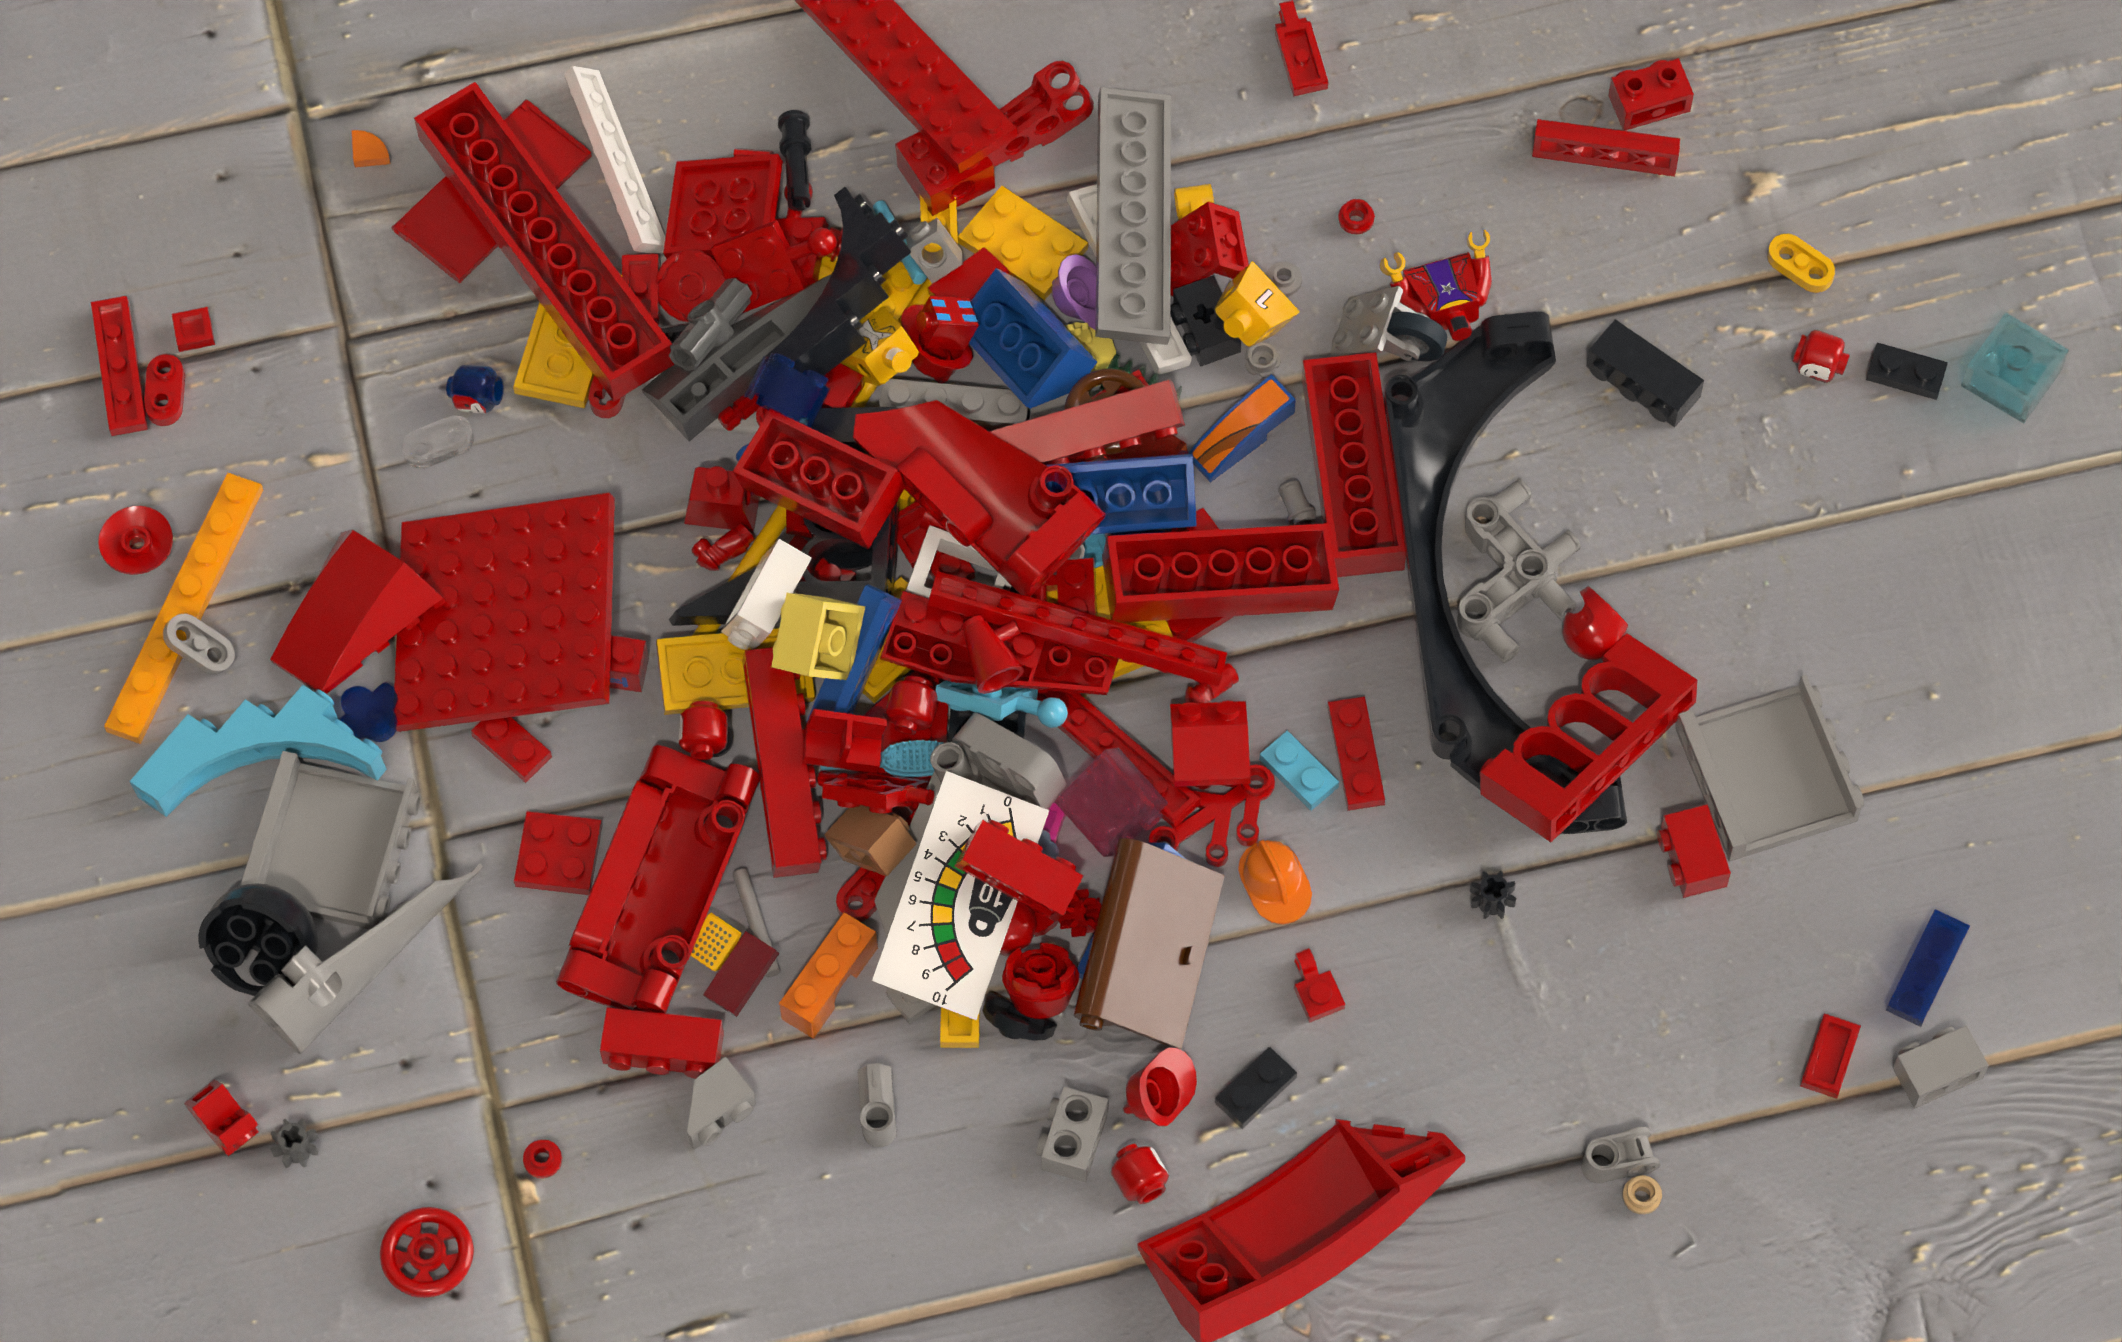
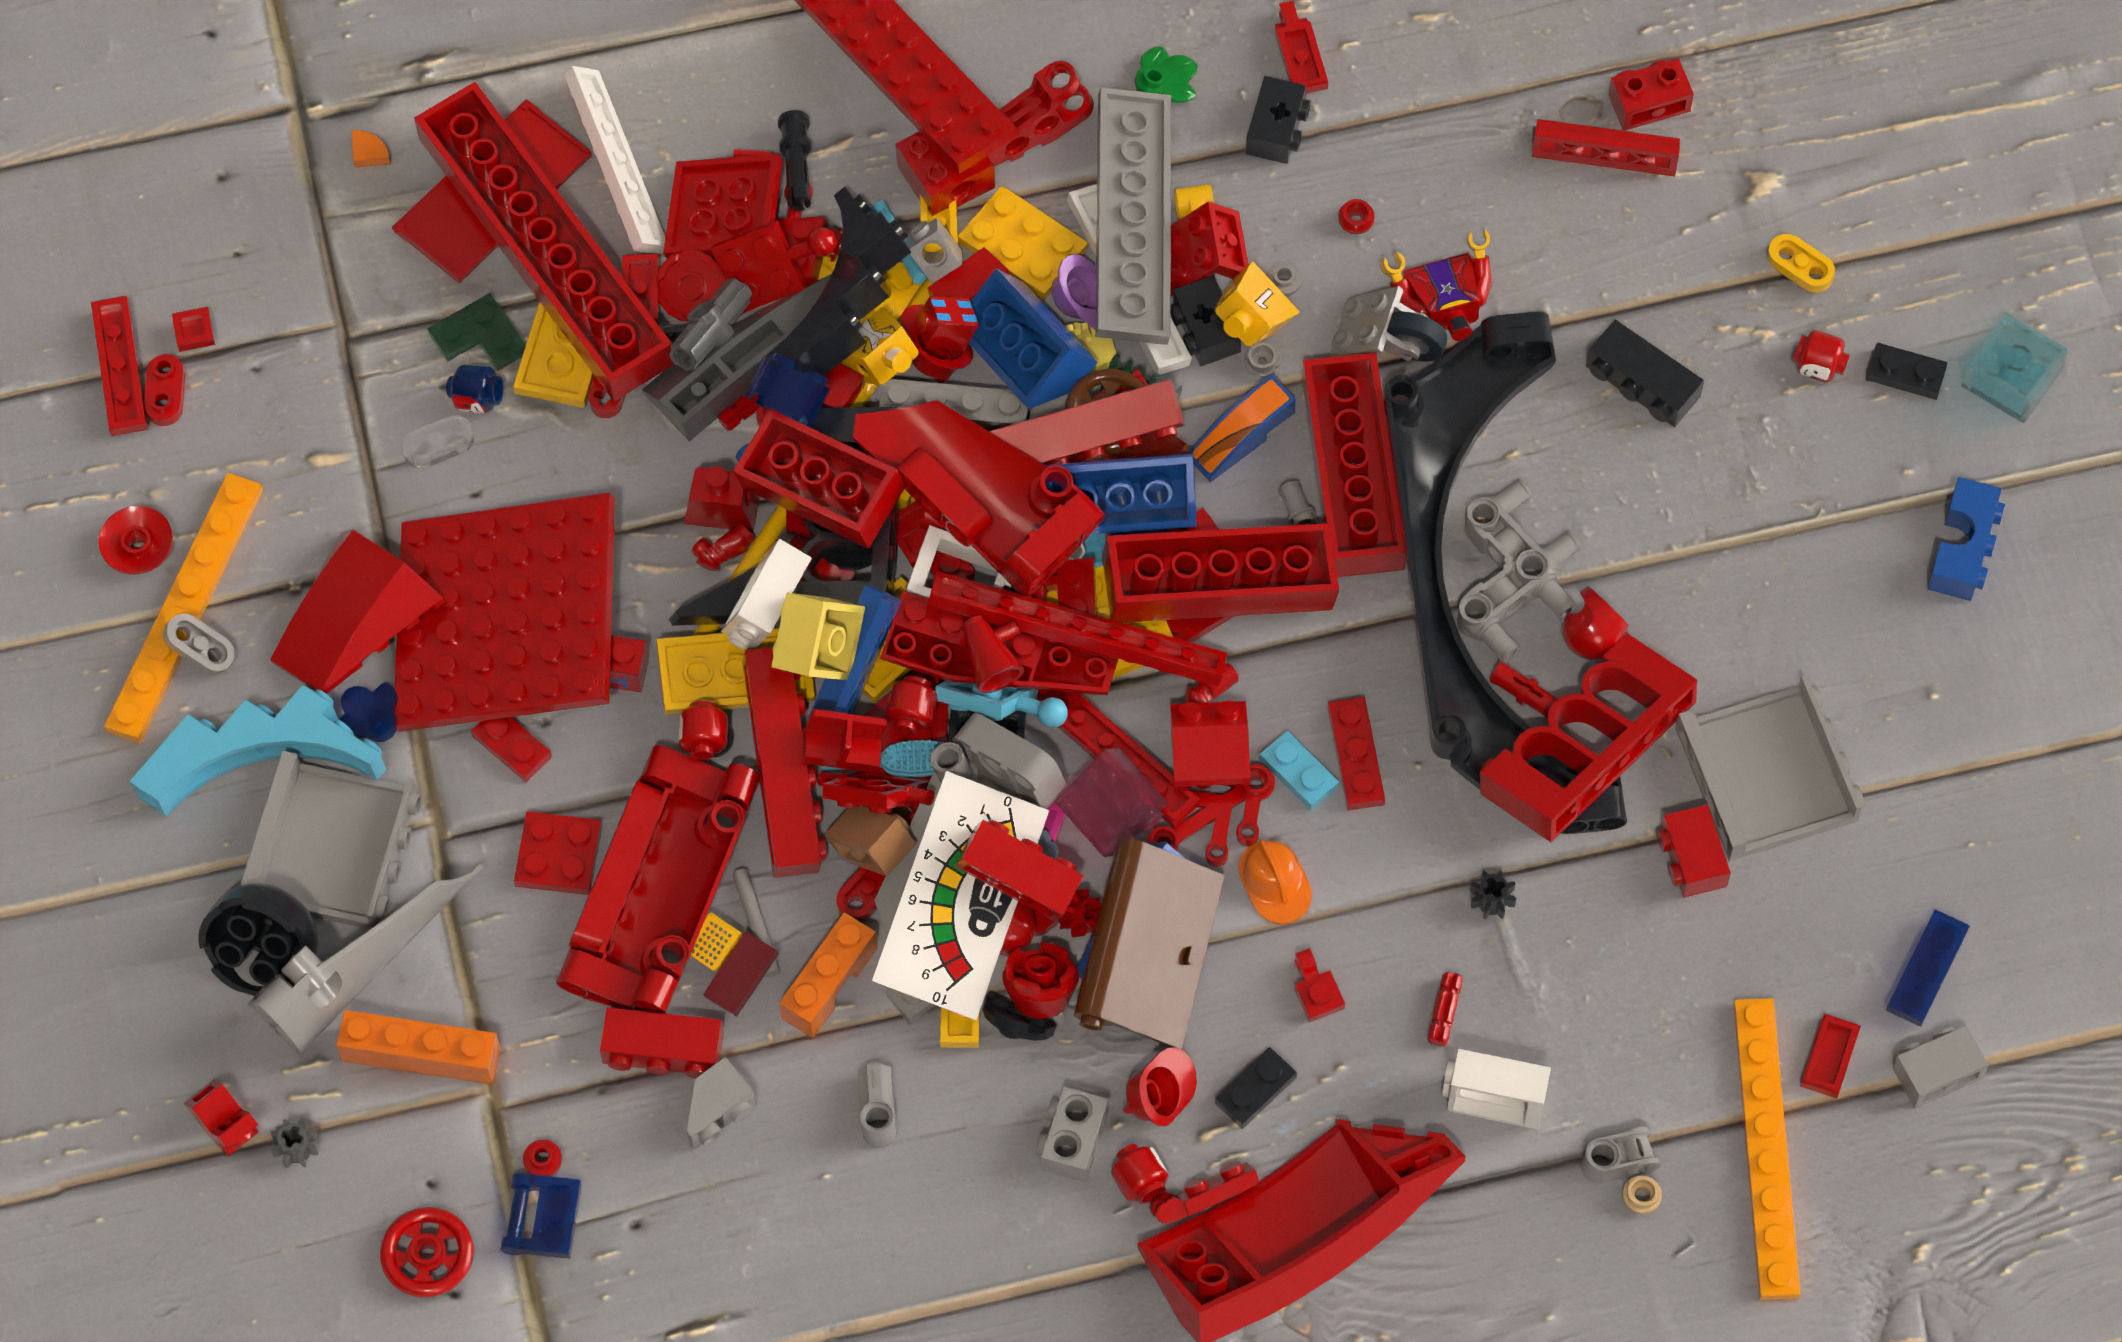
none -> orange brick [336,1010,501,1085]
none -> clear green plate [427,293,526,371]
none -> clear blue plate [500,1173,582,1259]
none -> green plate [1134,46,1198,103]
none -> red hinge [1149,1161,1260,1225]
none -> black brick [1246,76,1311,164]
none -> red axle [1427,972,1463,1047]
none -> white window [1442,1049,1551,1130]
none -> red pin [1490,661,1558,718]
none -> light orange plate [1733,998,1800,1301]
none -> blue arch [1927,477,2005,601]

